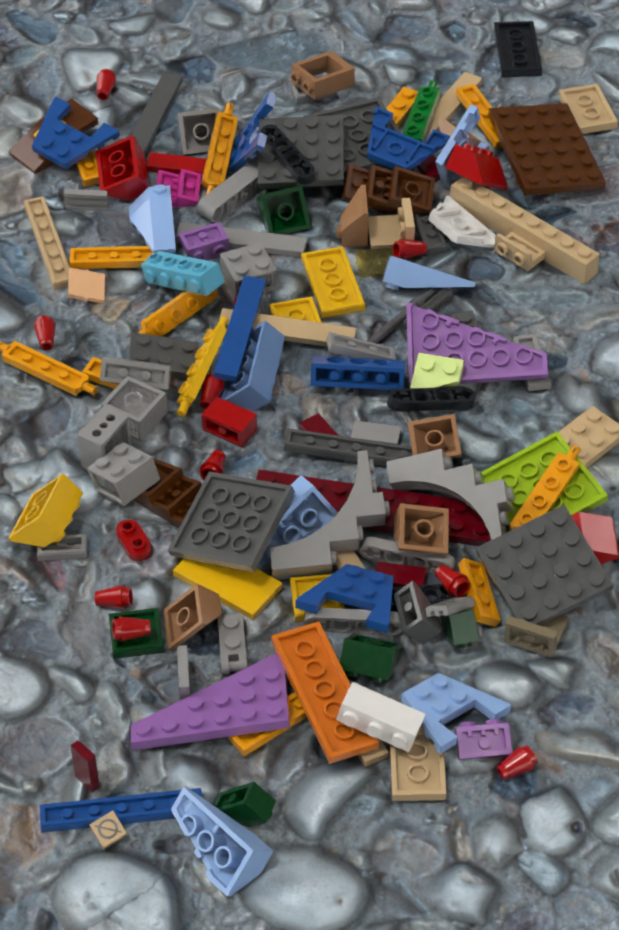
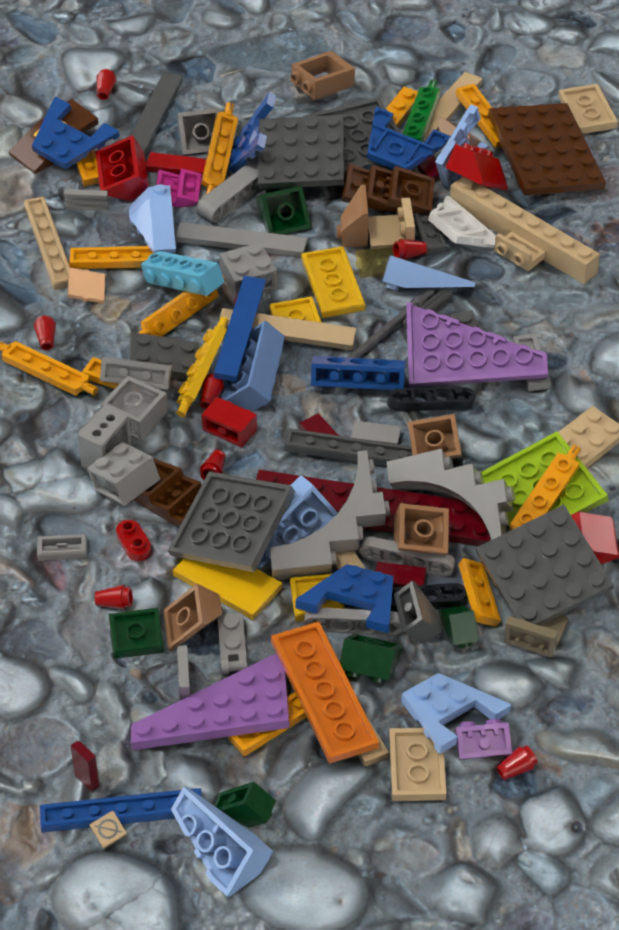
yellow slope [8,473,83,547] -> none
red cone [112,616,150,642] -> none
medium lavender bracket [178,222,229,261] -> none
black beam [260,124,315,185] -> none
light grey plate [326,332,396,360] -> none
white brick [336,682,426,752] -> none
yellowish green wing [410,353,465,388] -> none
light grey tile [425,596,475,617] -> none
red cone [435,565,471,597] -> none
black tile [494,21,542,77] -> none

